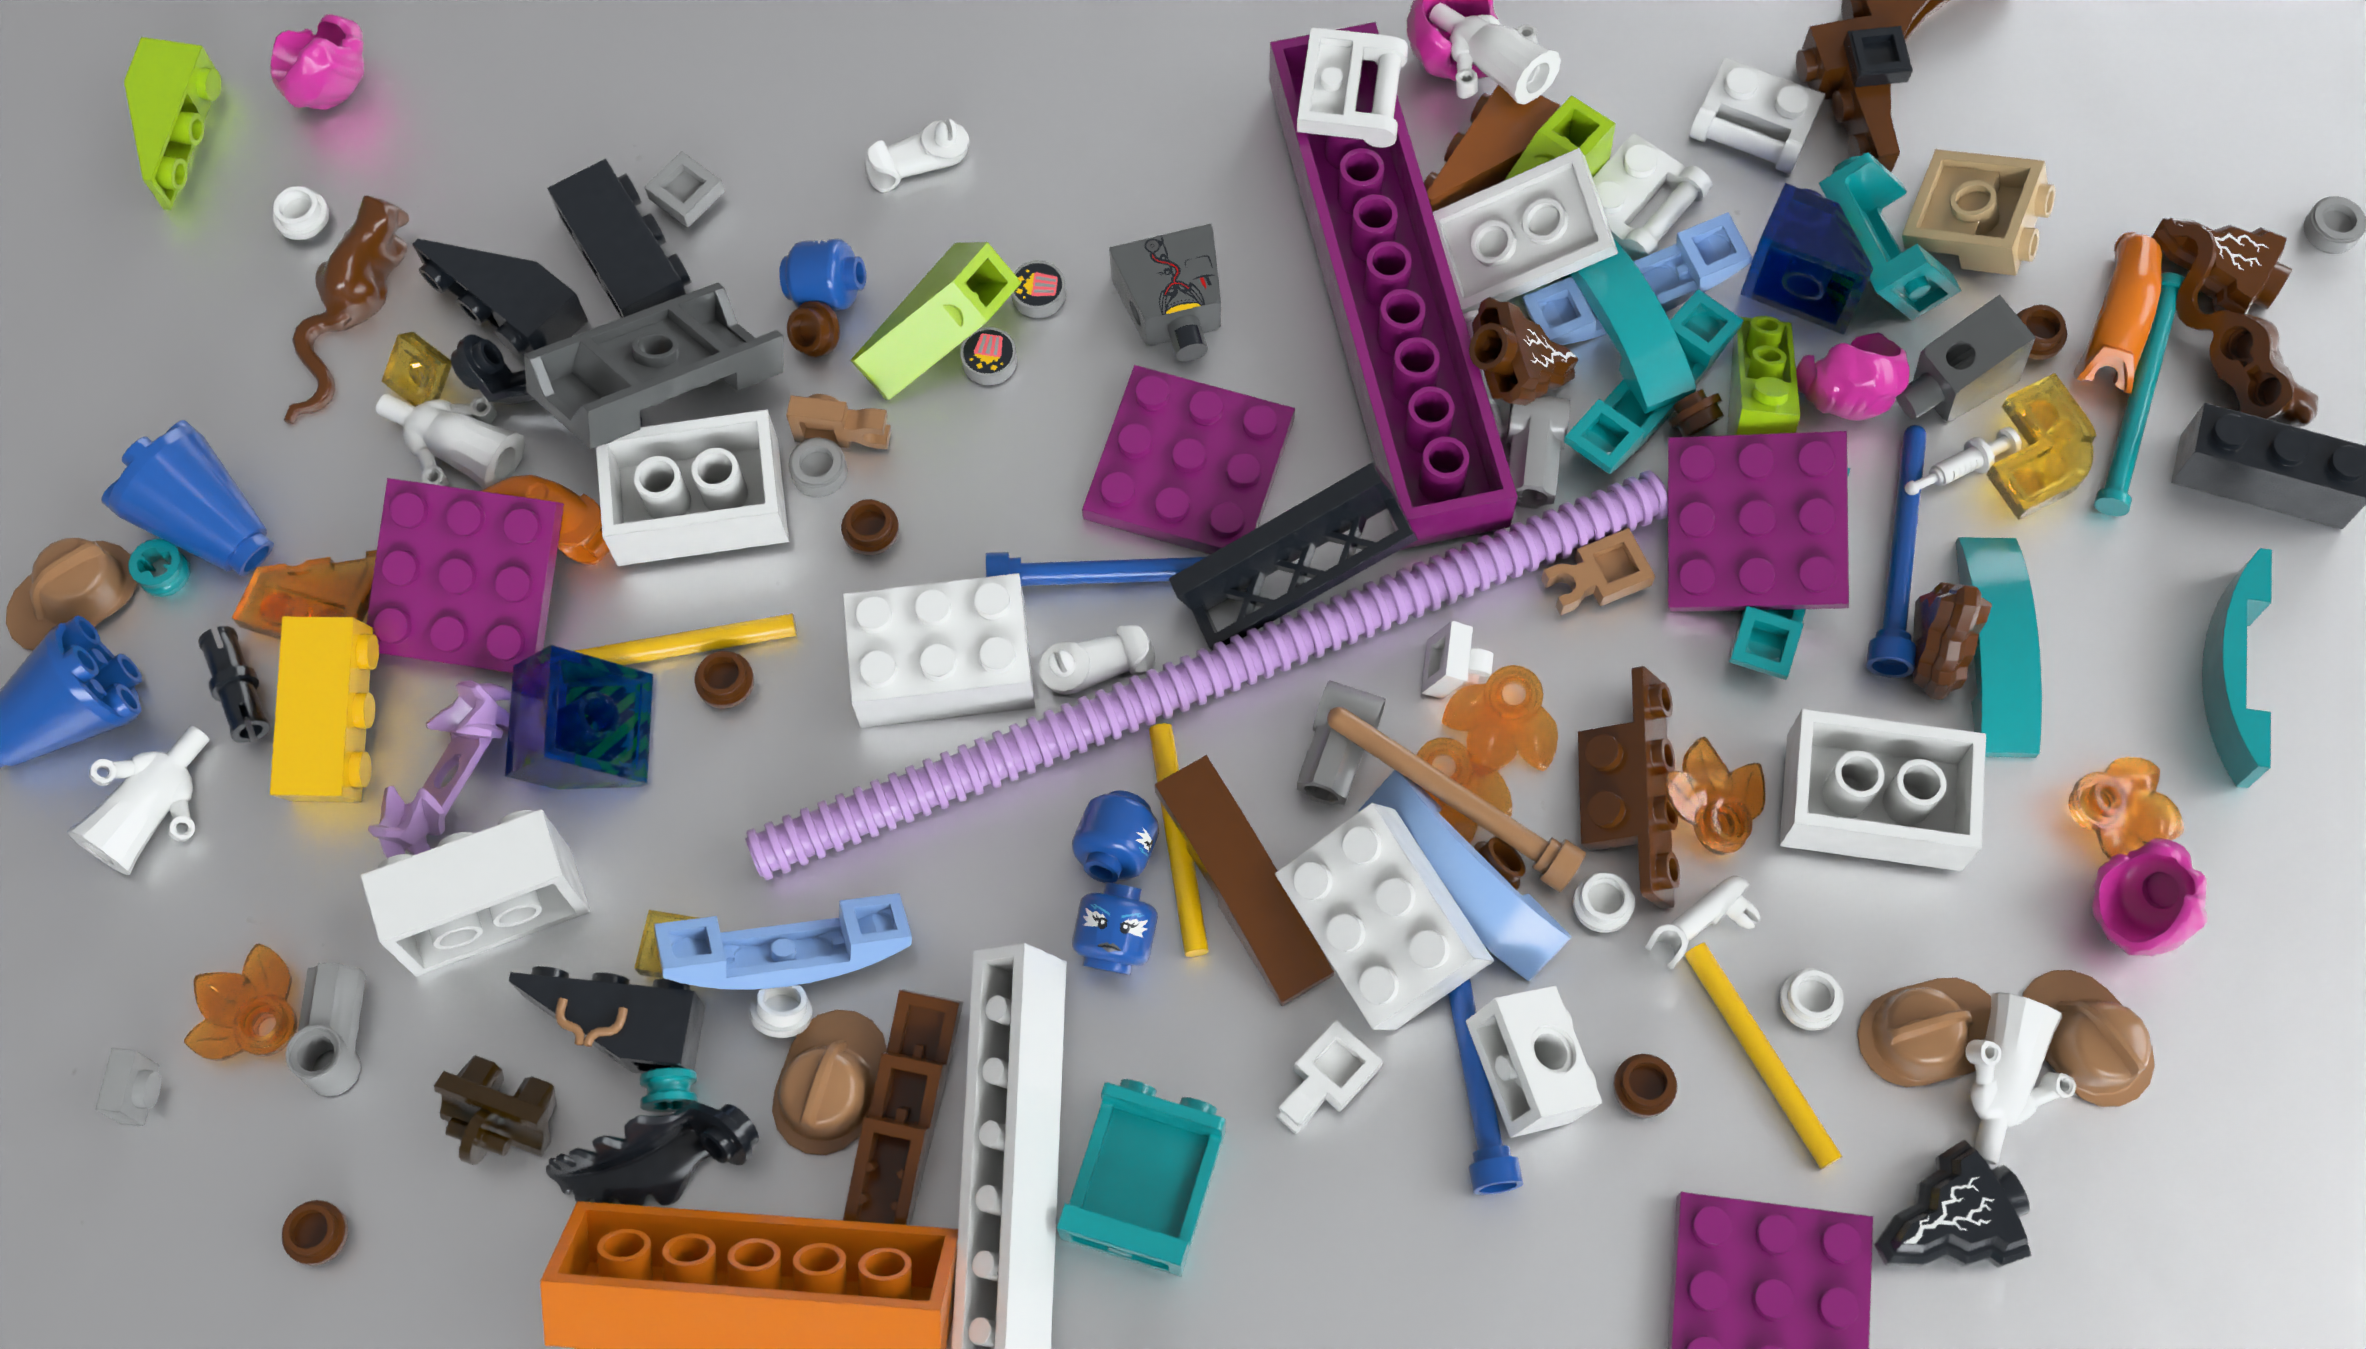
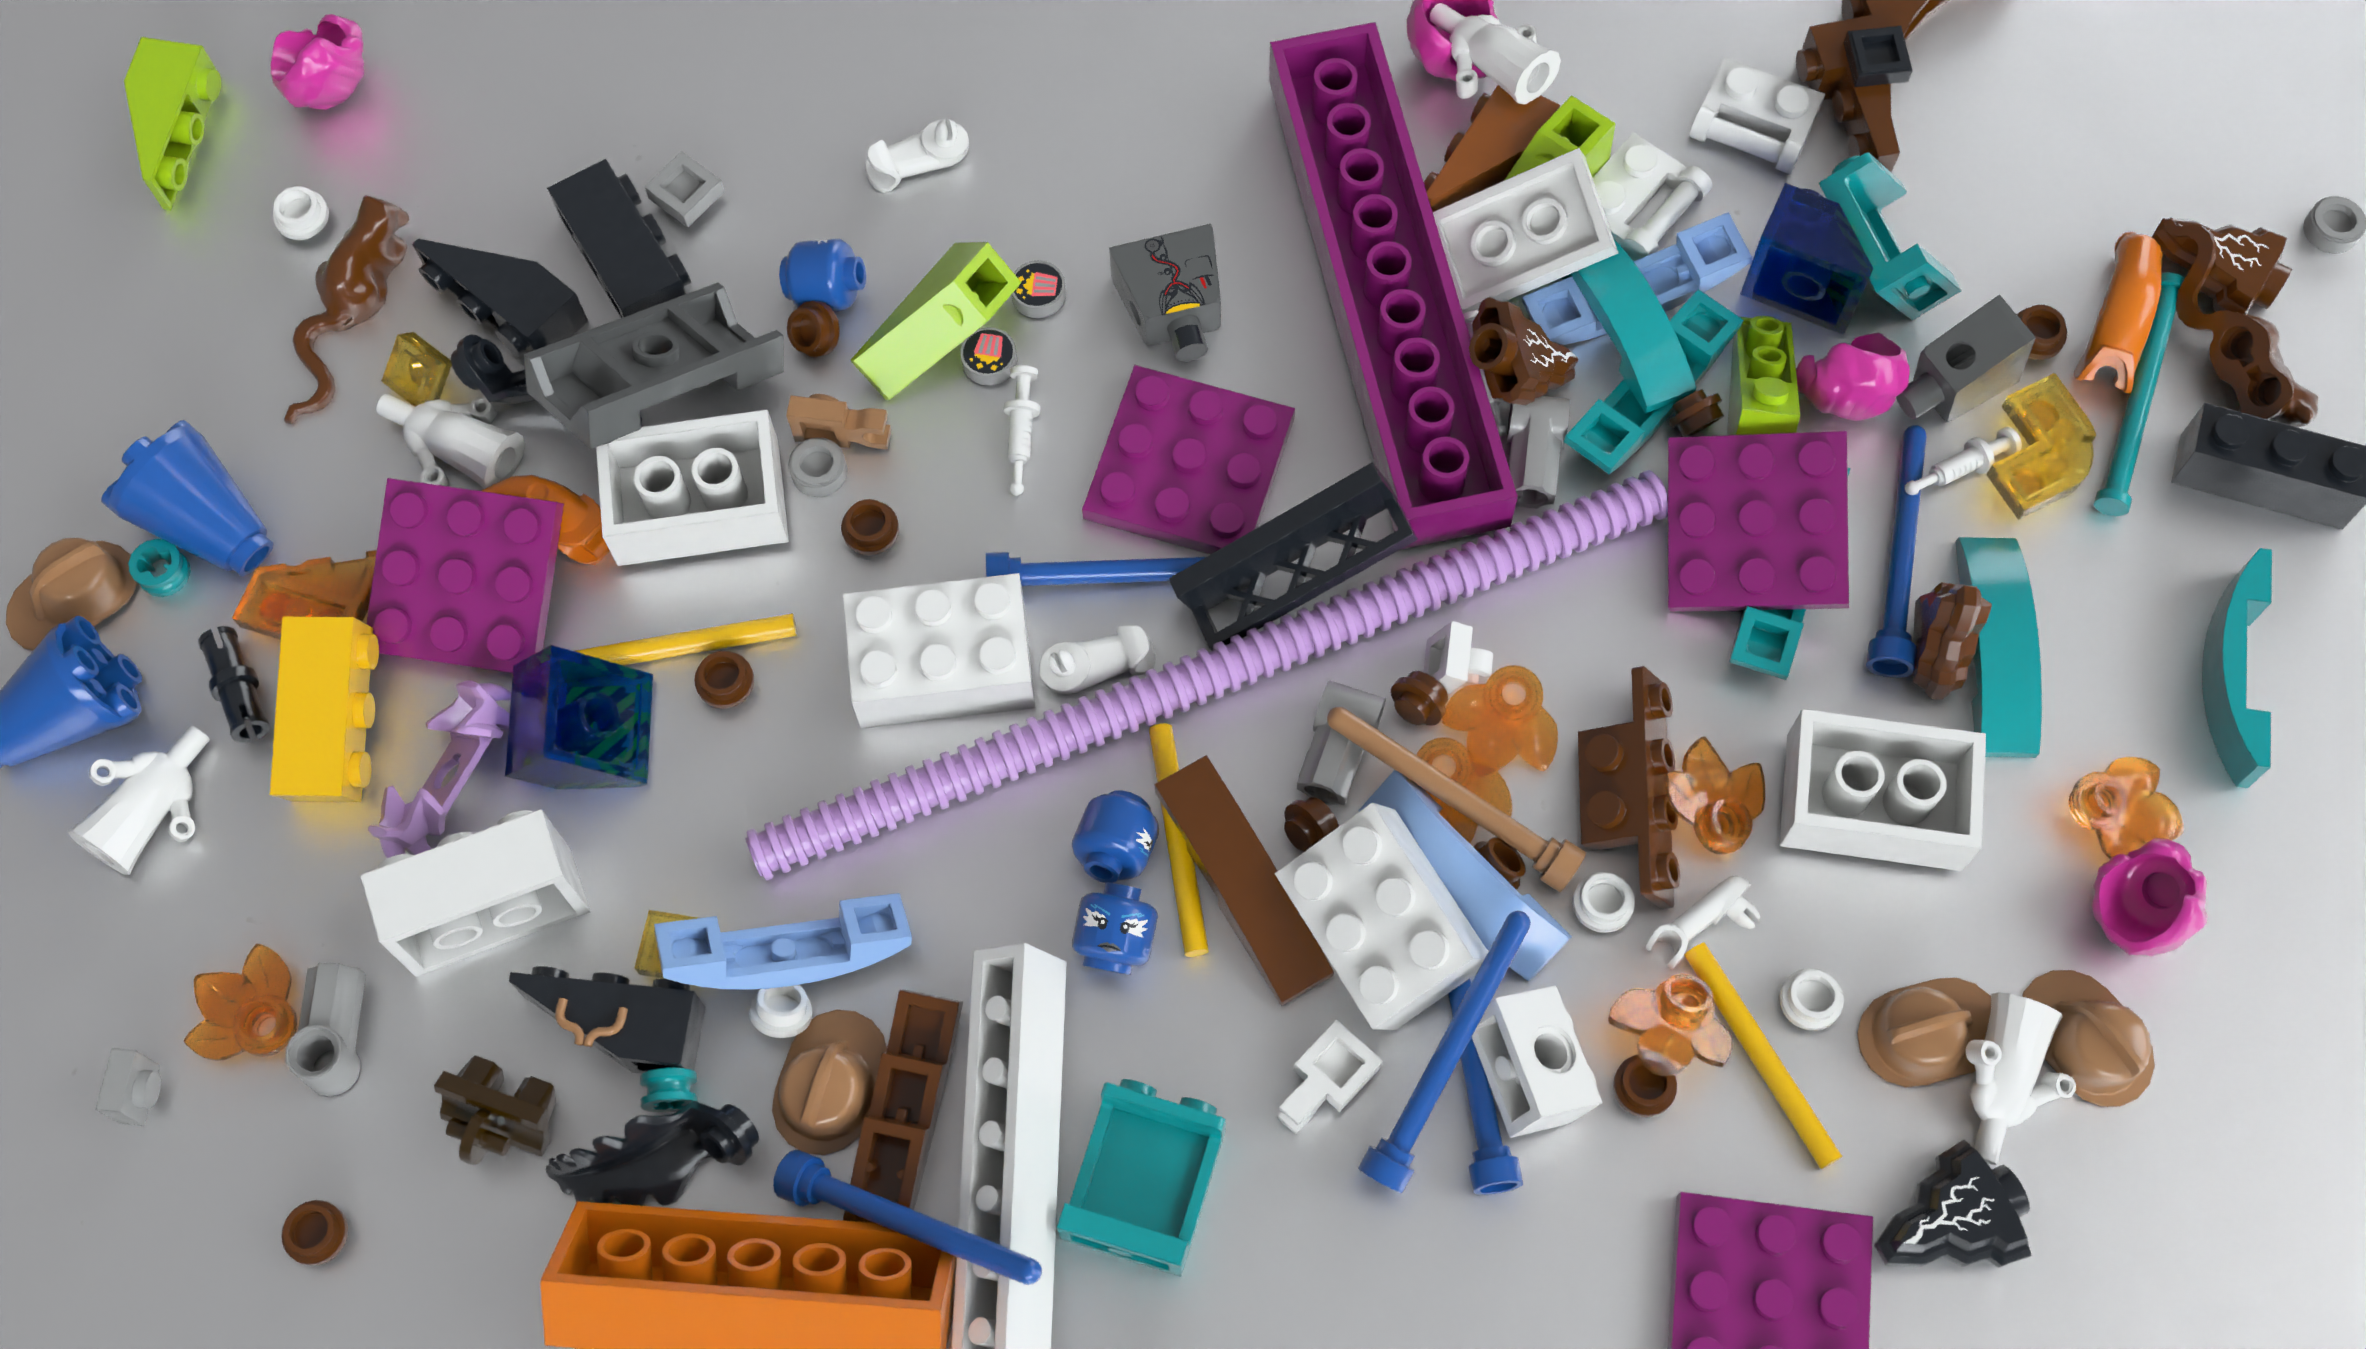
white plate [1297,27,1408,148] -> none
medium nougat plate [1541,528,1655,616] -> none
tan plate [1902,149,2055,276] -> none
none -> blue piece [773,1150,1042,1285]
none -> white piece [1003,365,1040,496]
none -> reddish brown plate [1284,797,1339,852]
none -> blue piece [1358,911,1531,1193]
none -> reddish brown plate [1391,671,1448,726]
none -> clear orange plate [1608,973,1733,1076]

